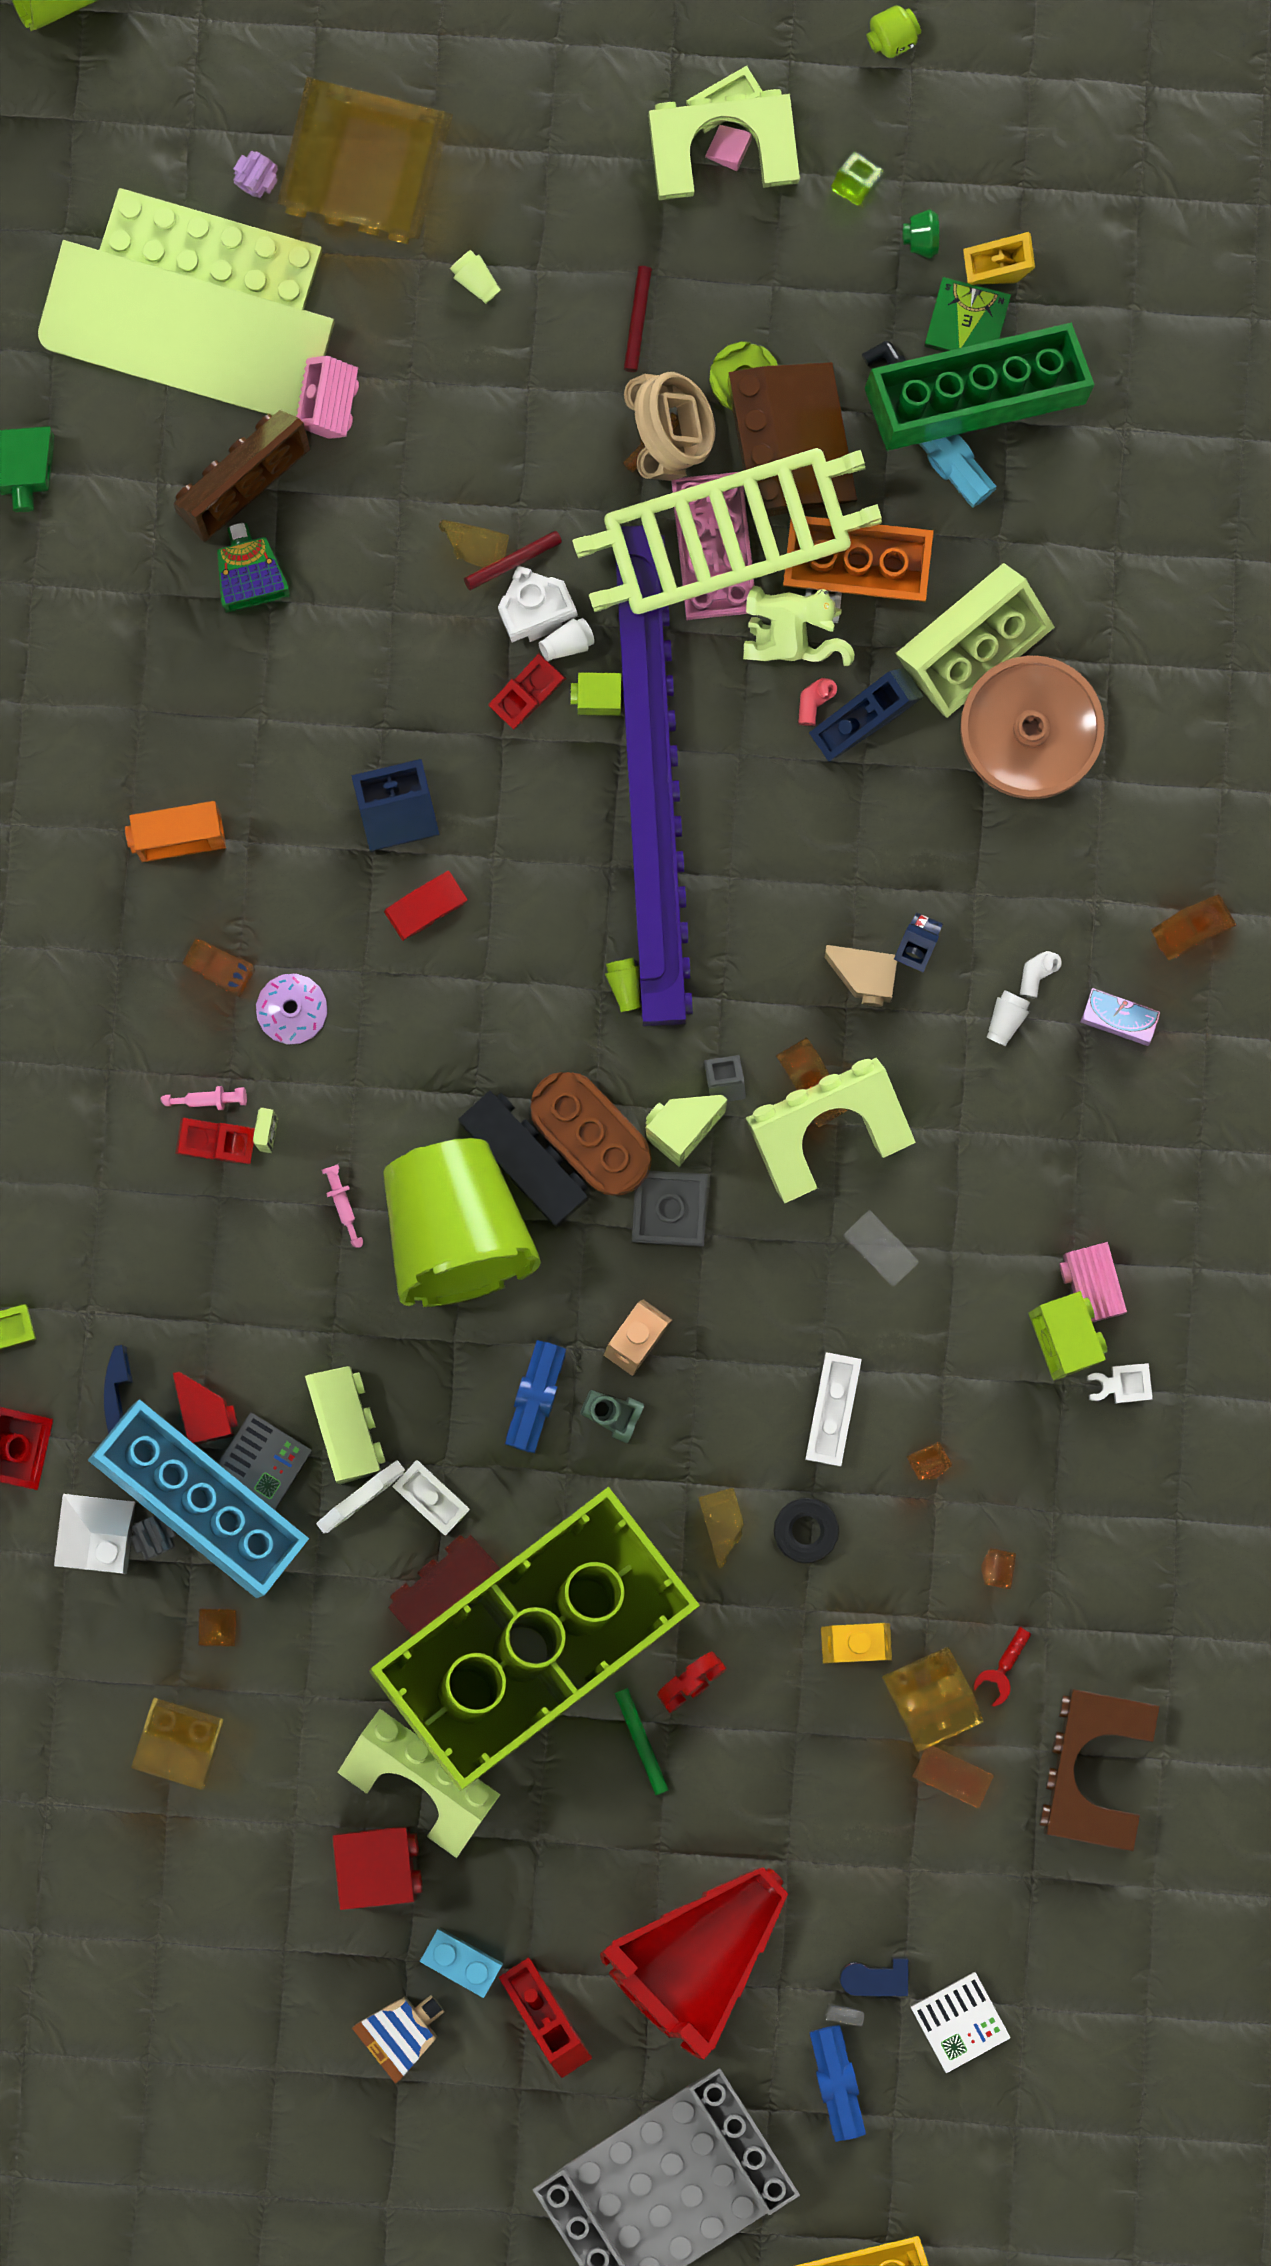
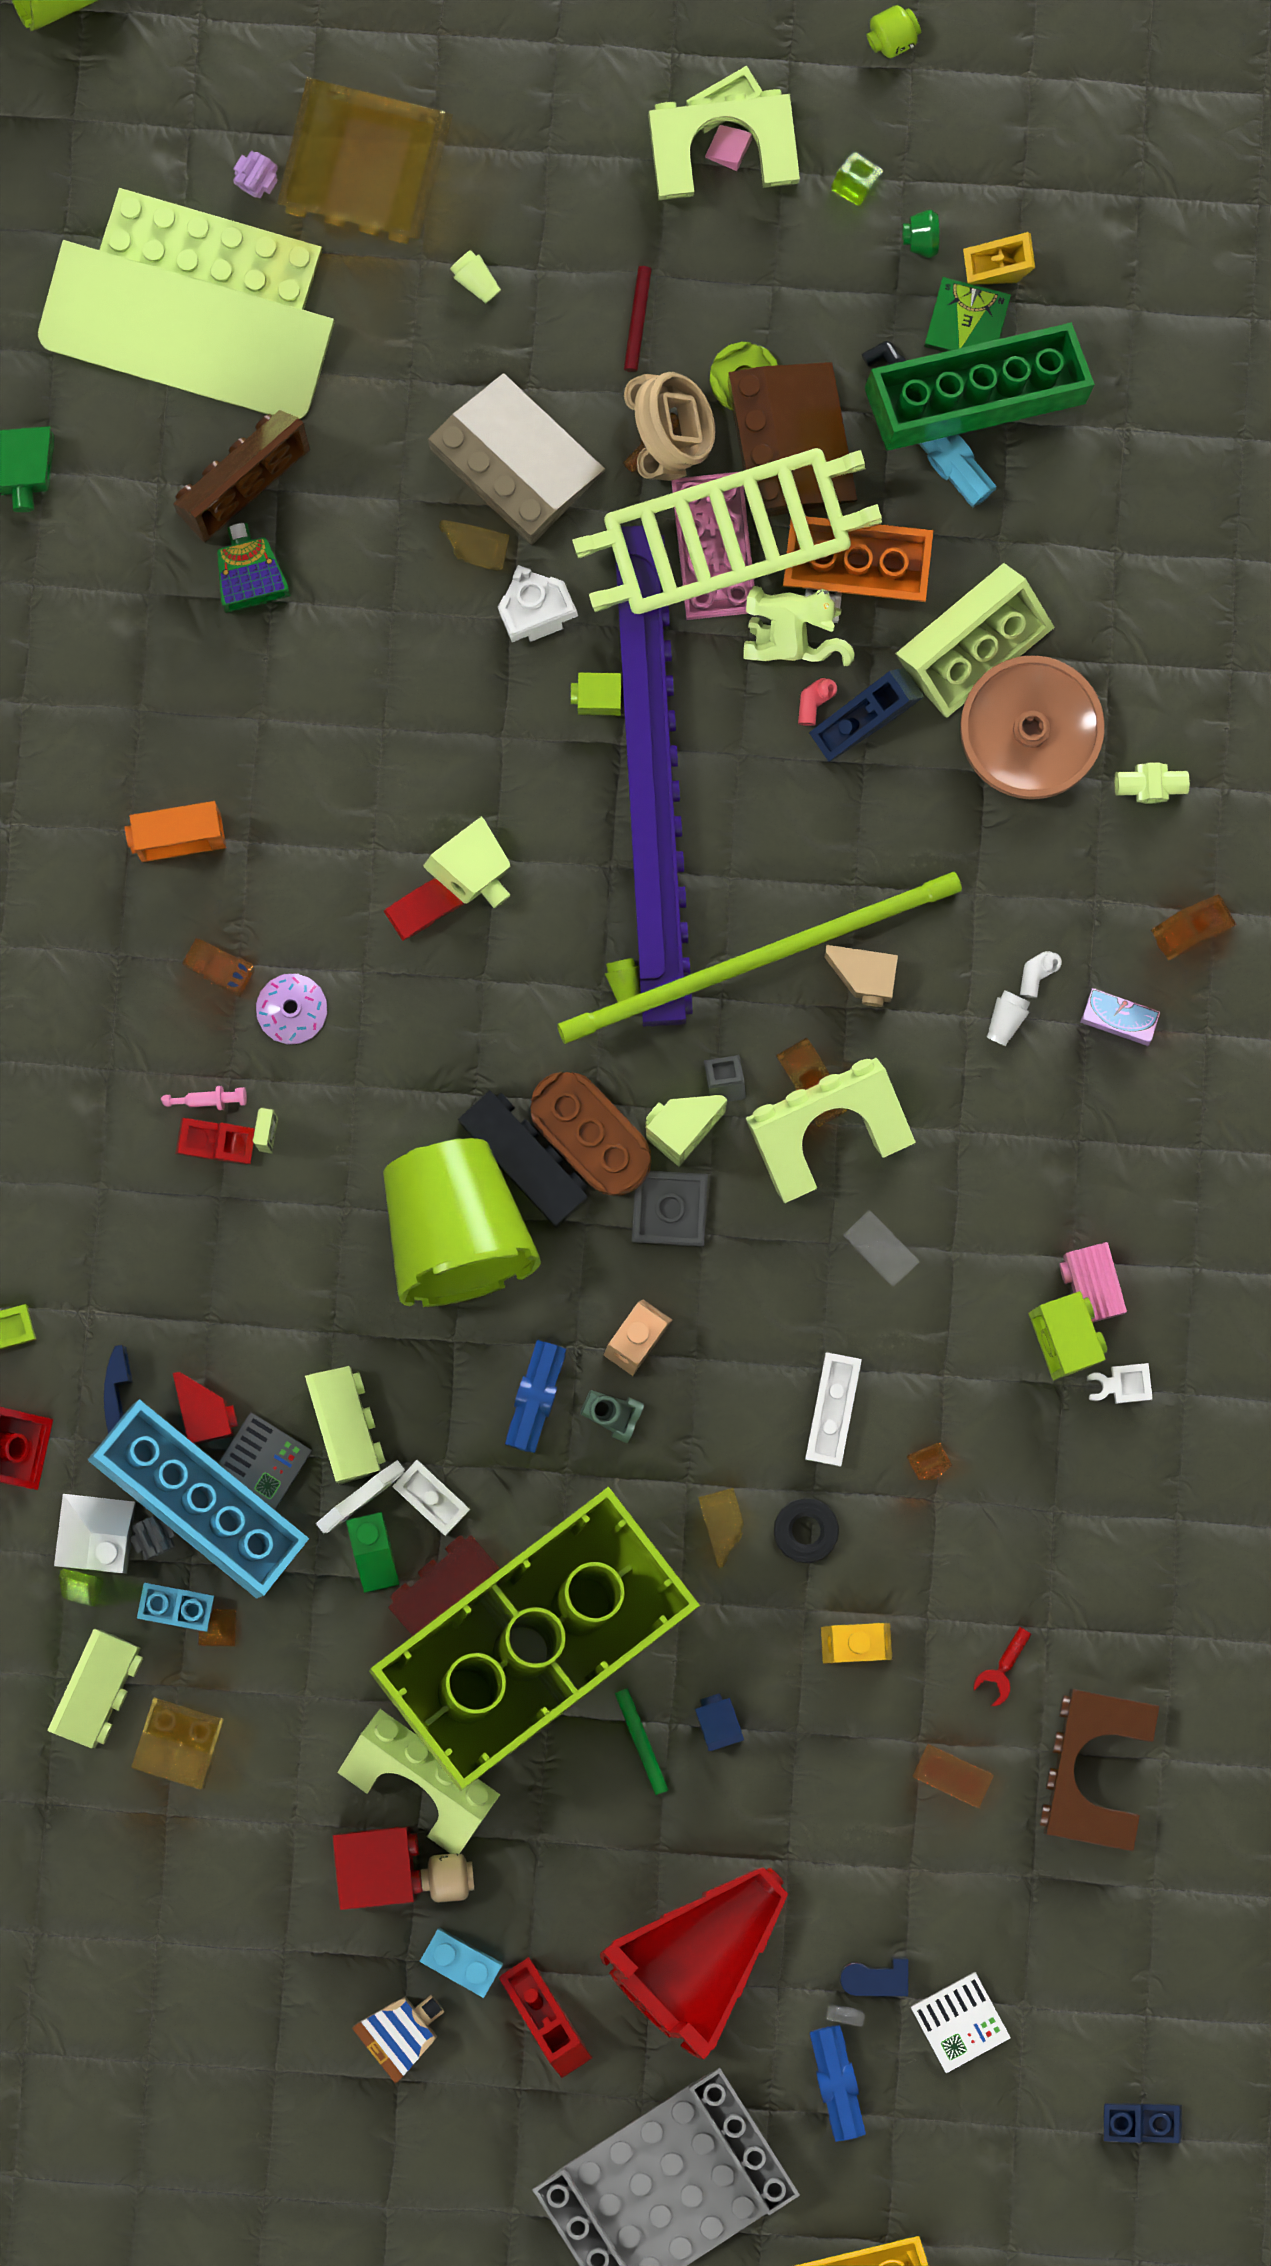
bright pink brick [296,356,359,439] -> none
bright pink piece [322,1164,363,1248] -> none
dark blue slope [351,759,440,852] -> none
dark red bar [464,531,562,591] -> none
red slope [488,653,566,730] -> none
white cone [539,618,594,661] -> none
red plate [656,1651,727,1714] -> none
clear yellow slope [882,1647,984,1752] -> none
dark blue leg [894,912,943,972] -> none
clear orange slope [981,1548,1016,1589] -> none
none -> yellowish green slope [47,1629,143,1749]
none -> clear neon green slope [59,1568,104,1606]
none -> medium azure slope [137,1583,214,1632]
none -> green slope [346,1512,400,1593]
none -> tan head [421,1853,474,1903]
none -> yellowish green torso [423,816,511,909]
none -> slope [428,373,605,546]
none -> lime piece [557,871,962,1044]
none -> dark blue slope [695,1693,744,1751]
none -> dark blue slope [1104,2103,1182,2143]
none -> yellowish green axle [1114,763,1190,804]

